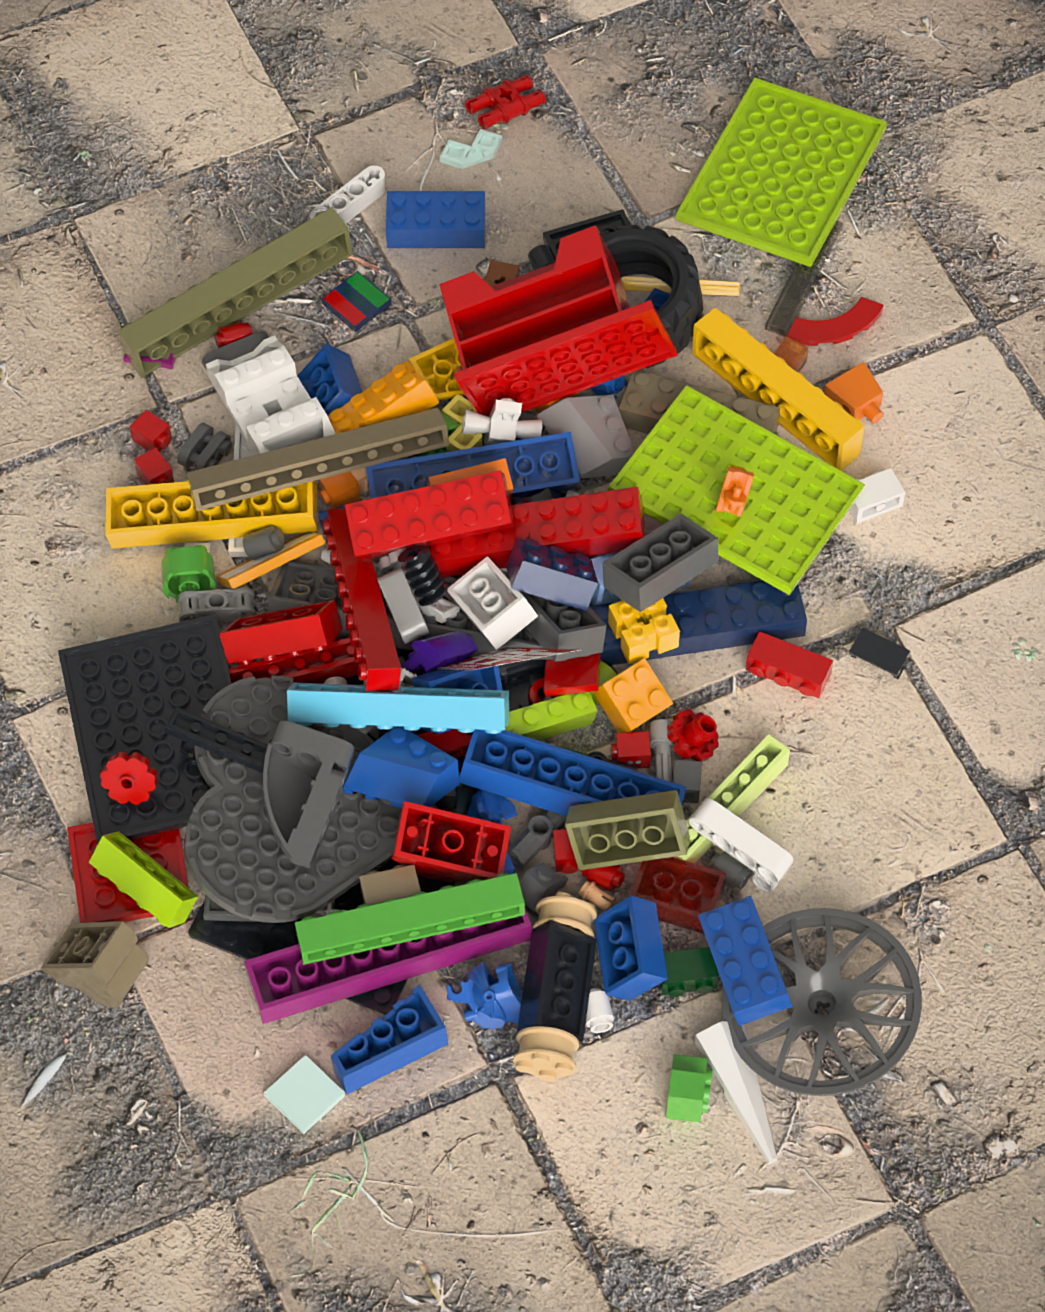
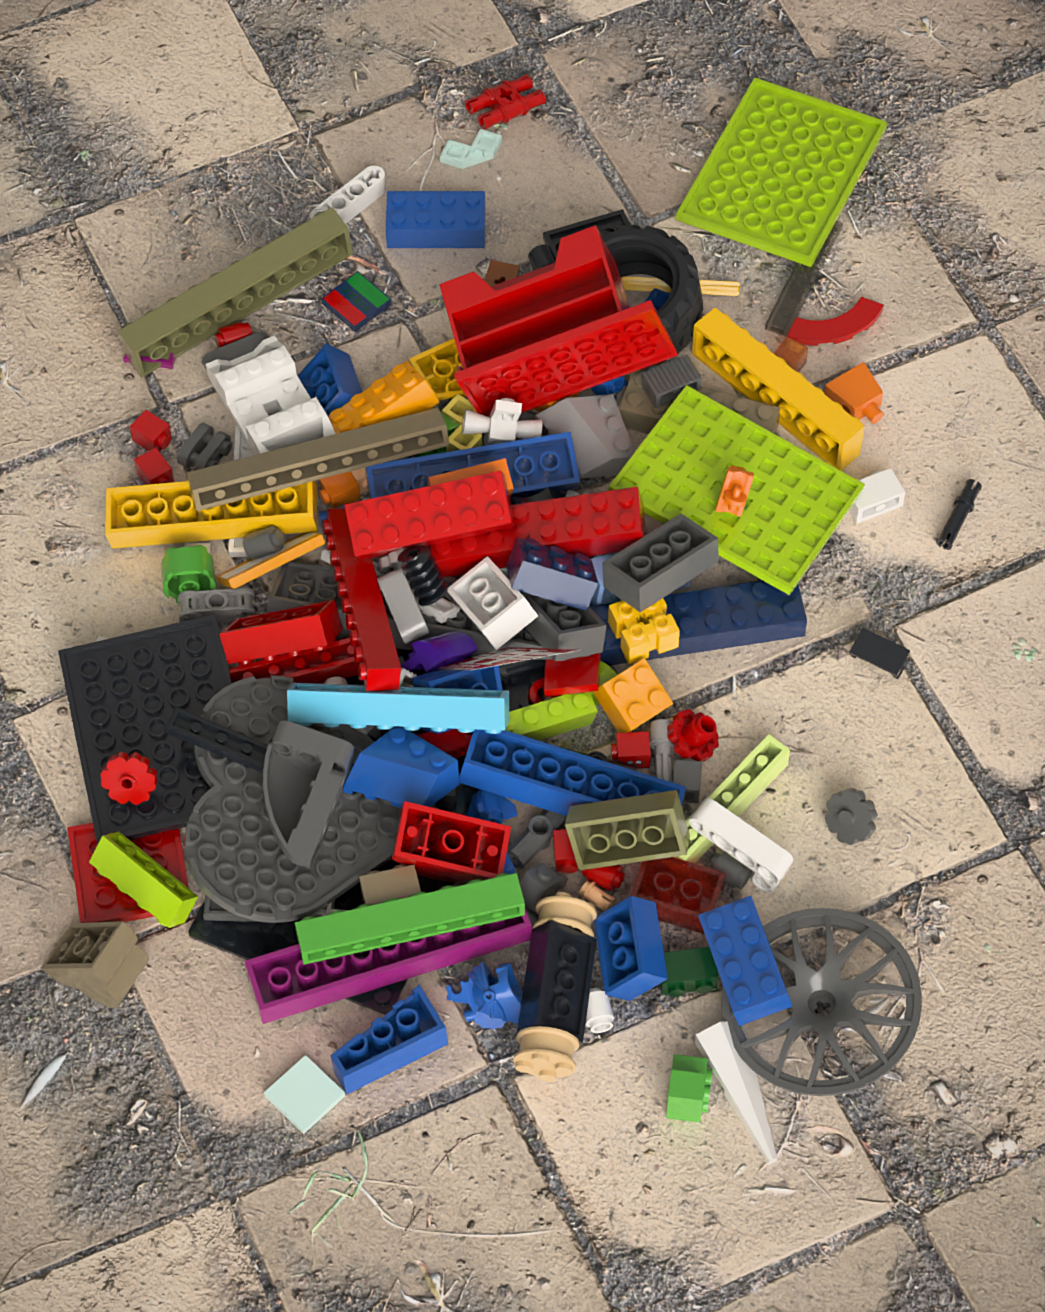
red brick [745,631,833,698] -> none
none -> dark grey brick [642,355,702,408]
none -> dark grey plant [825,788,878,845]
none -> black pin [936,479,982,550]

